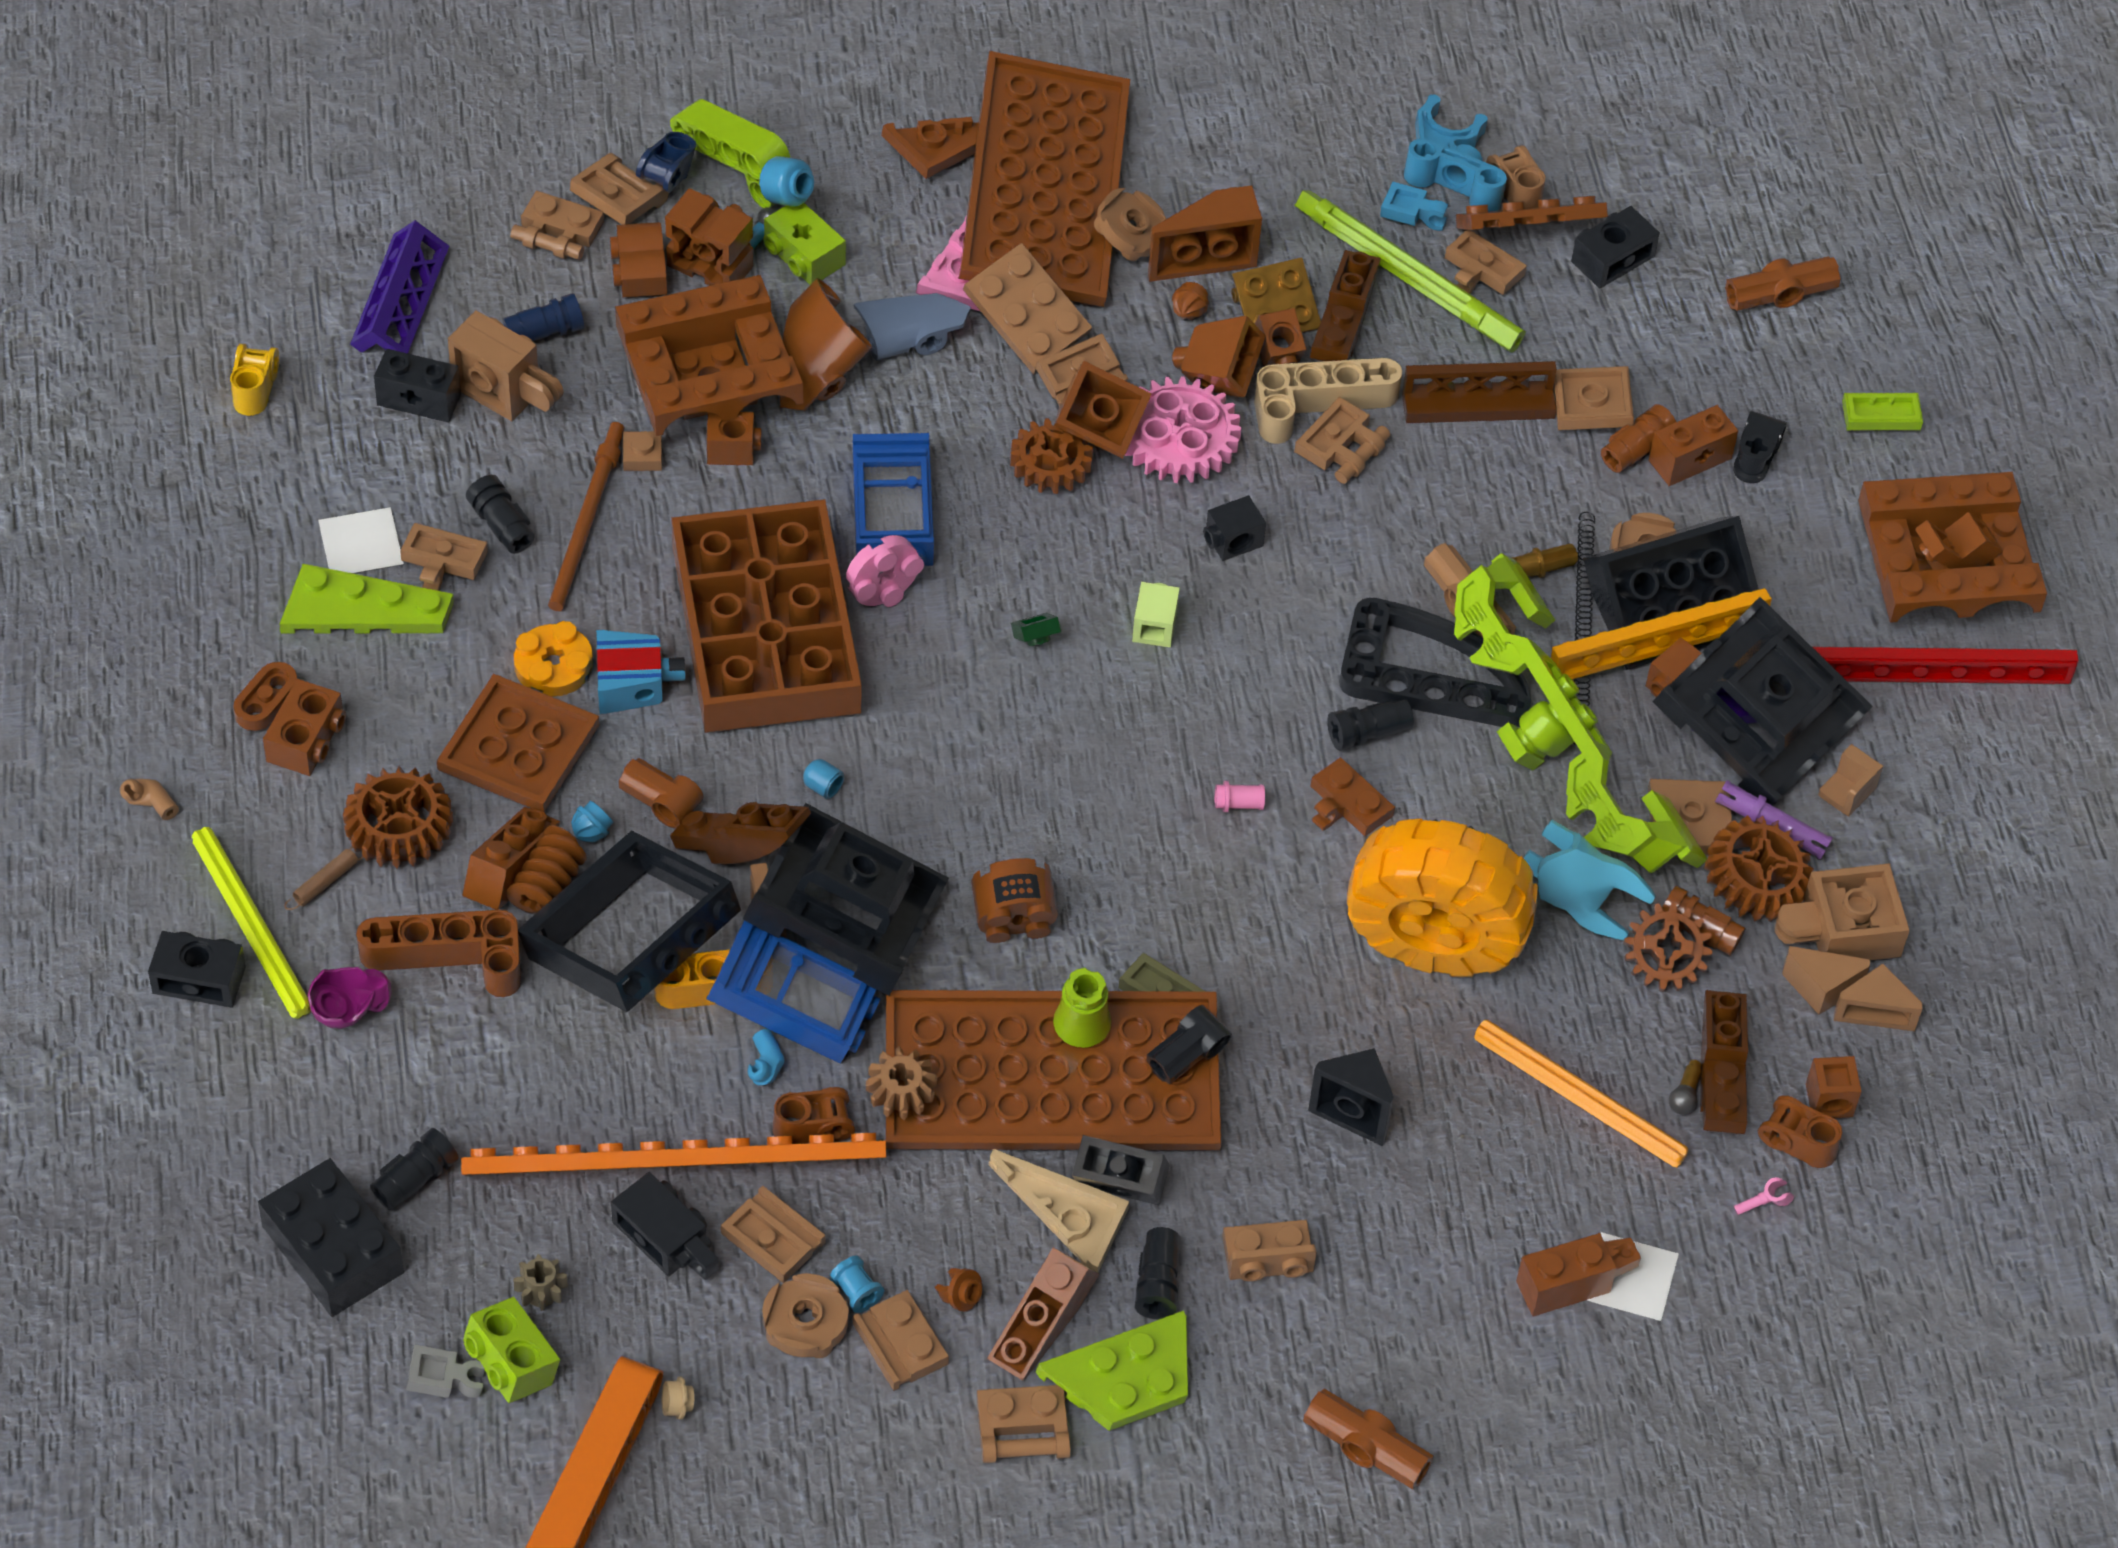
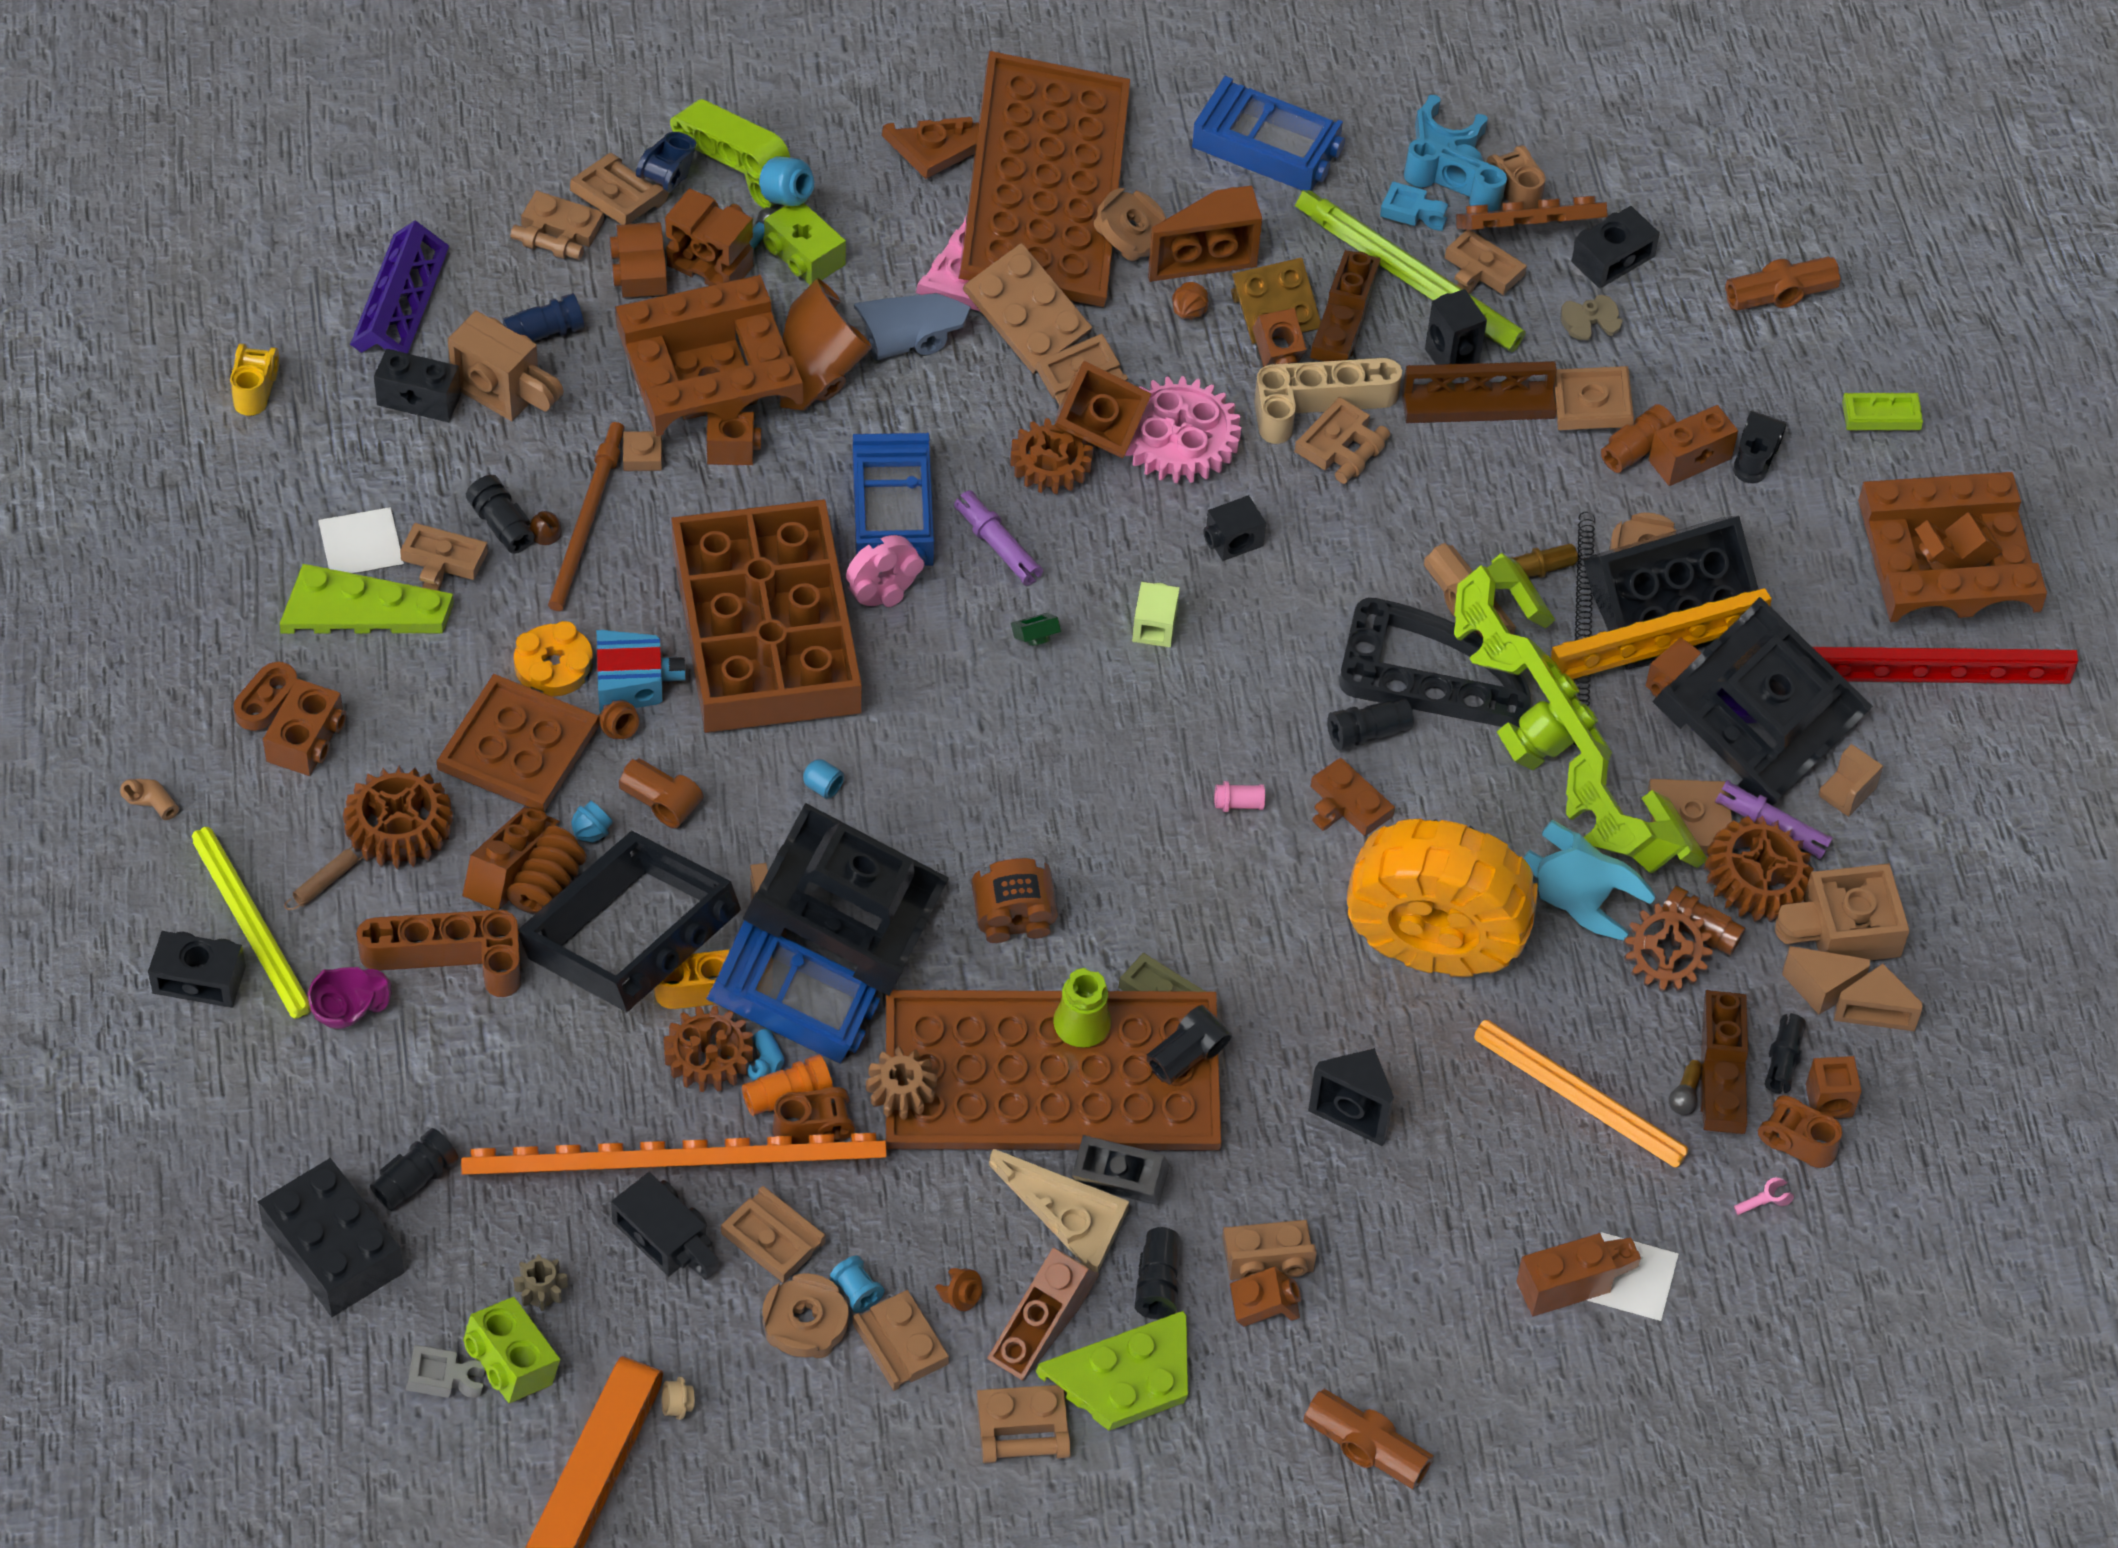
reddish brown slope [670,802,811,864] -> none
dark orange torso [1172,316,1266,397] -> none
none -> reddish brown hinge [530,511,561,545]
none -> dark orange plate [598,700,639,739]
none -> dark orange gear [664,1005,754,1092]
none -> orange axle [742,1054,833,1116]
none -> medium lavender pin [954,490,1043,586]
none -> blue door [1192,76,1345,191]
none -> dark orange bracket [1230,1266,1301,1327]
none -> black brick [1425,289,1487,365]
none -> dark tan piece [1560,294,1623,341]
none -> black pin [1764,1013,1806,1094]

